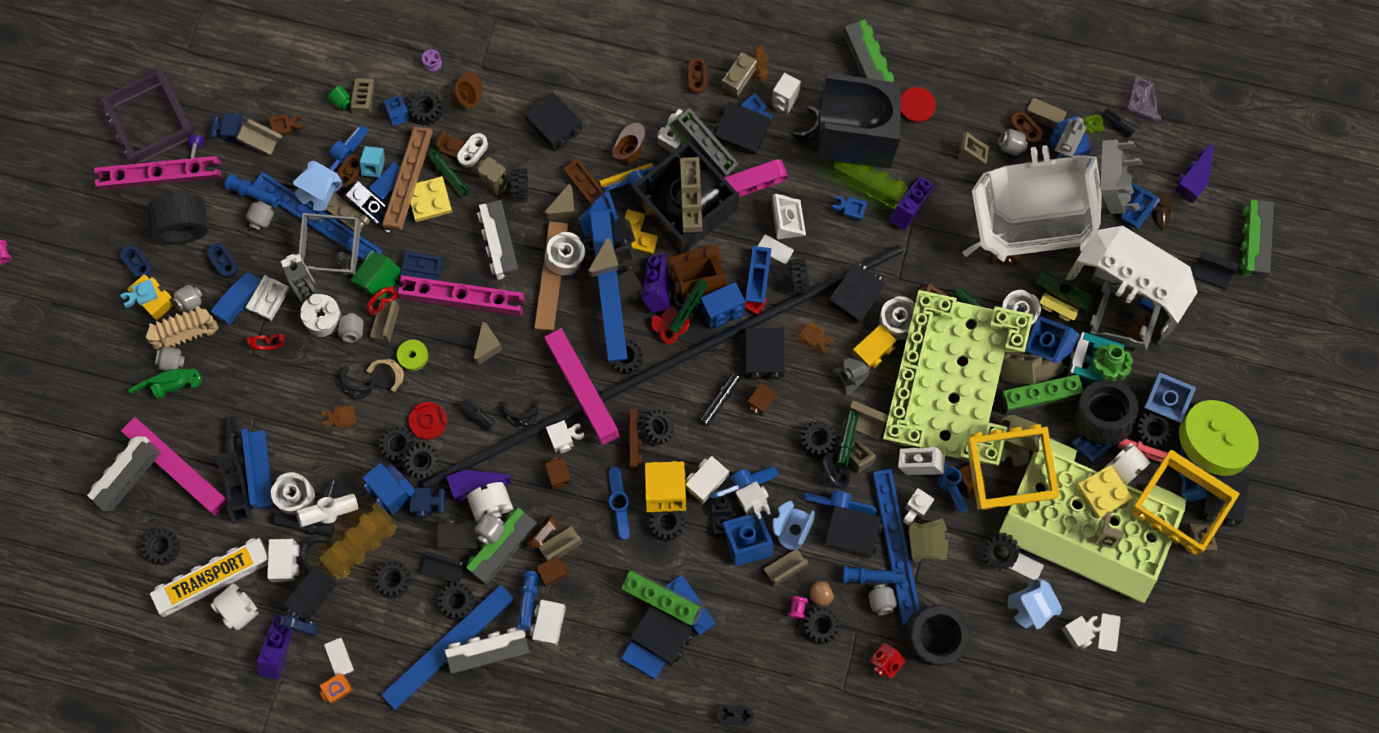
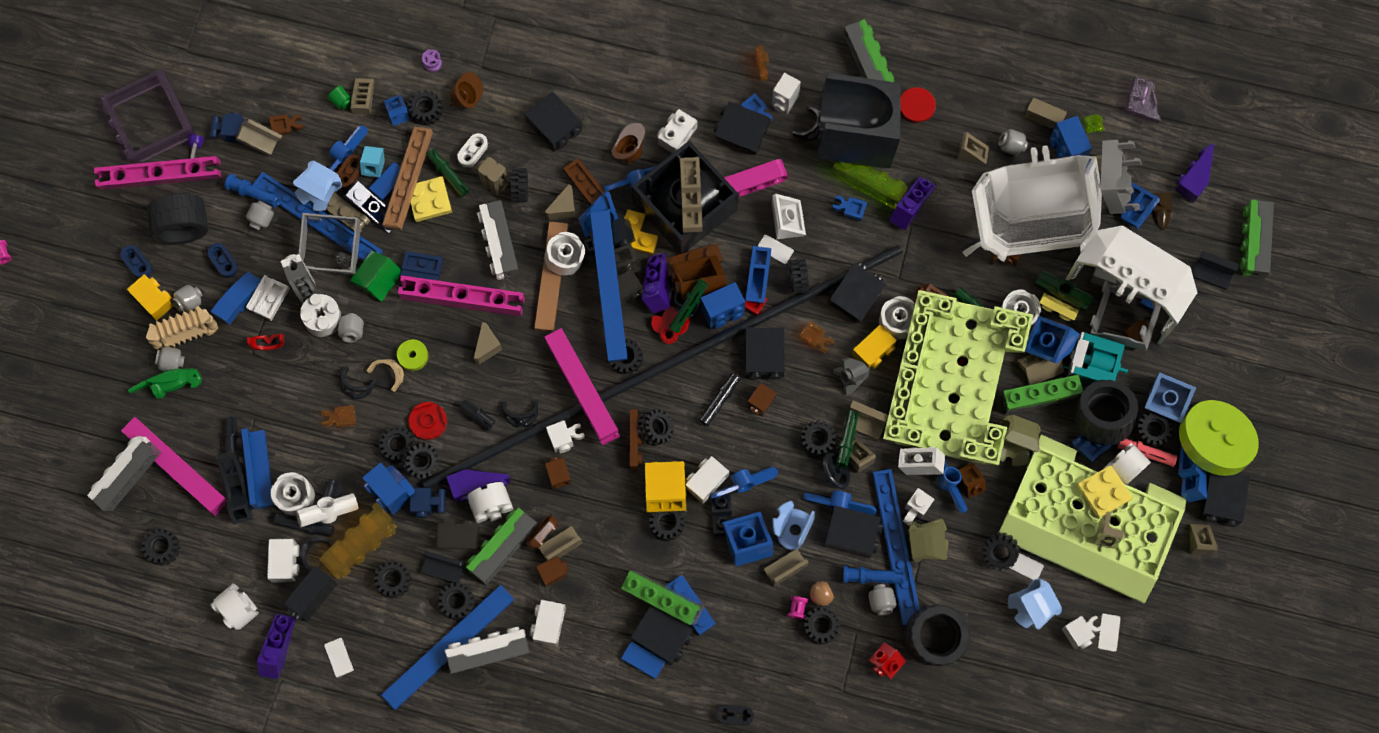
medium azure plate [121,279,158,308] -> none
brick [150,538,269,617] -> none
dark blue plate [279,614,319,636] -> none
orange brick [320,673,353,704] -> none
red helmet [366,287,398,316] -> none
dark tan panel [370,300,399,343] -> none
reddish brown bracket [435,130,465,160] -> none
light grey head [475,514,504,545] -> none
blue pin [517,571,540,631] -> none
dark tan slope [589,238,618,277] -> none
yellow bar [599,163,653,188] -> none
blue piece [609,467,630,540] -> none
dark grey piece [668,108,738,177] -> none
reddish brown plate [688,58,707,94] -> none
dark tan brick [722,52,757,98] -> none
white brick [736,482,770,519] -> none
yellow window [966,424,1060,510] -> none
dark tan panel [1000,352,1043,385] -> none
reddish brown plate [1010,111,1042,145] -> none
light grey hinge [1055,117,1087,158] -> none
bright green plant [1092,344,1133,381] -> none
black axle [1102,108,1137,137] -> none
yellow window [1130,450,1240,556] -> none

